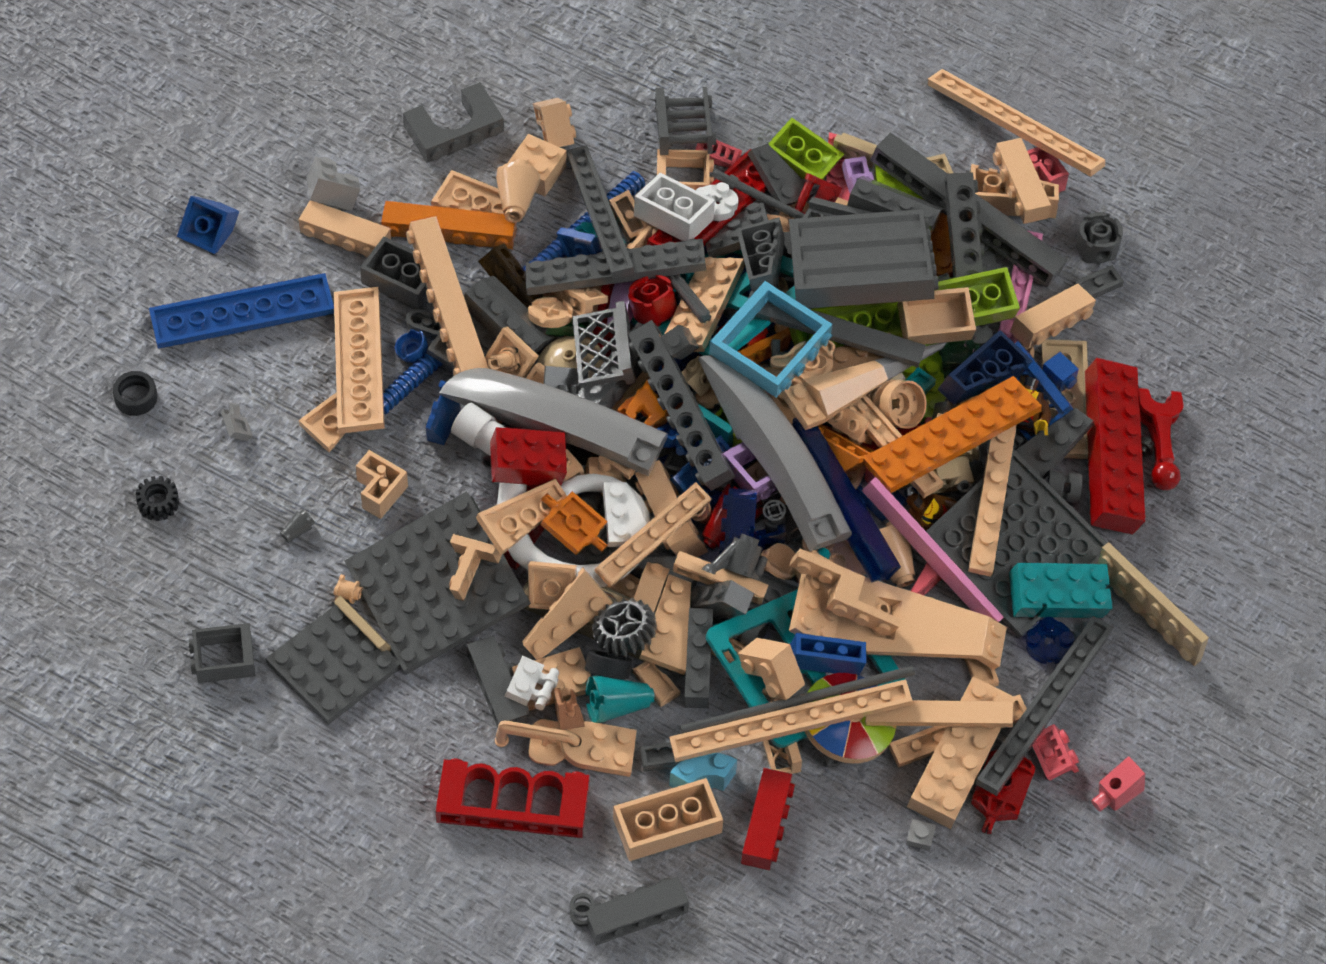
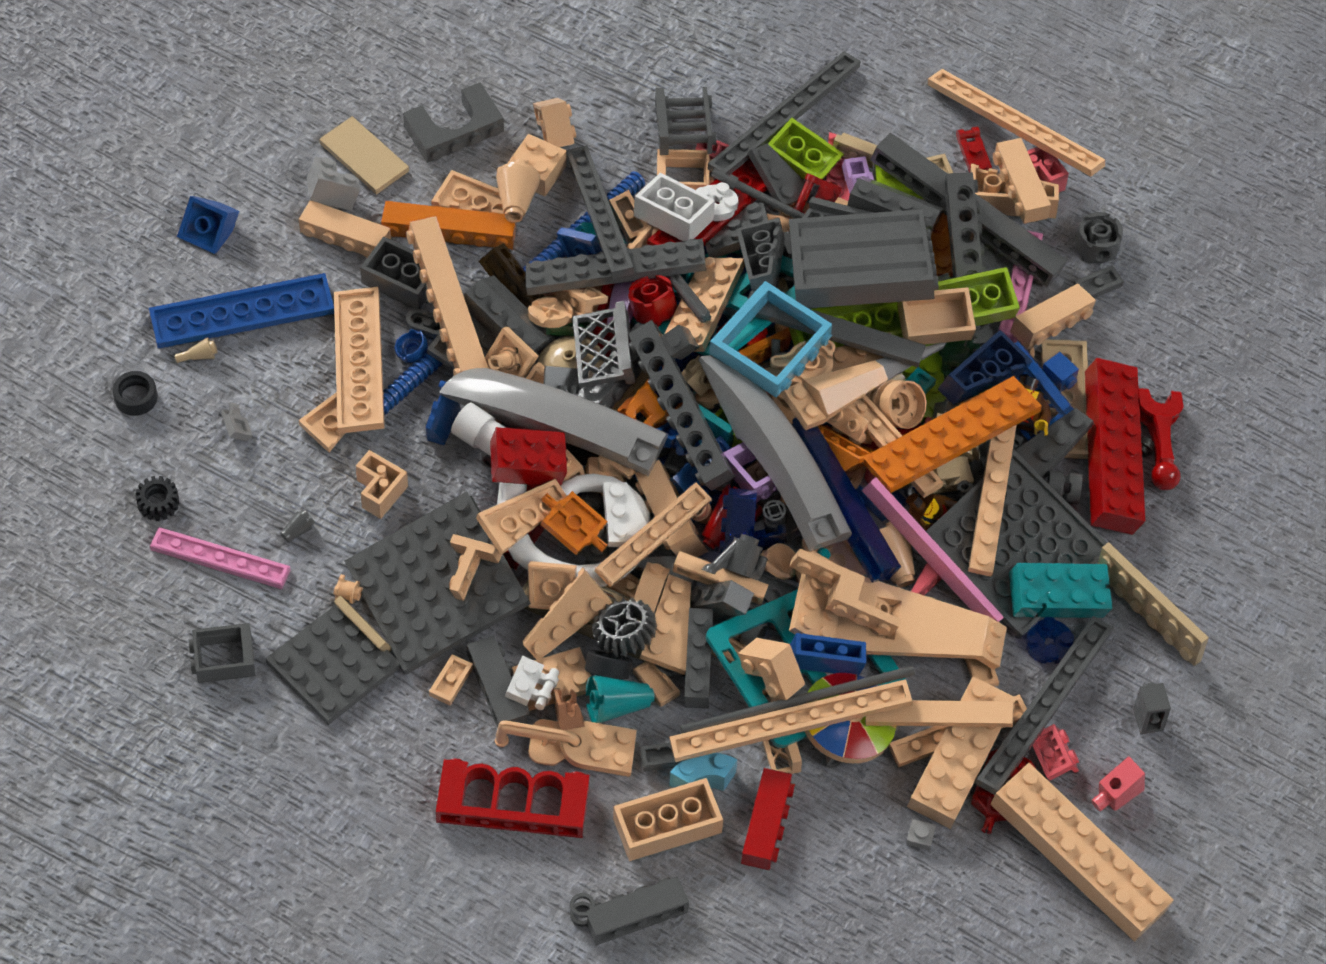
none -> bright pink tile [150,527,291,589]
none -> tan cone [175,337,218,363]
none -> tan tile [319,116,409,195]
none -> light nougat plate [429,654,473,706]
none -> dark grey plate [708,51,861,176]
none -> red plate [956,126,992,172]
none -> light nougat brick [991,763,1174,942]
none -> dark grey brick [1133,683,1171,734]

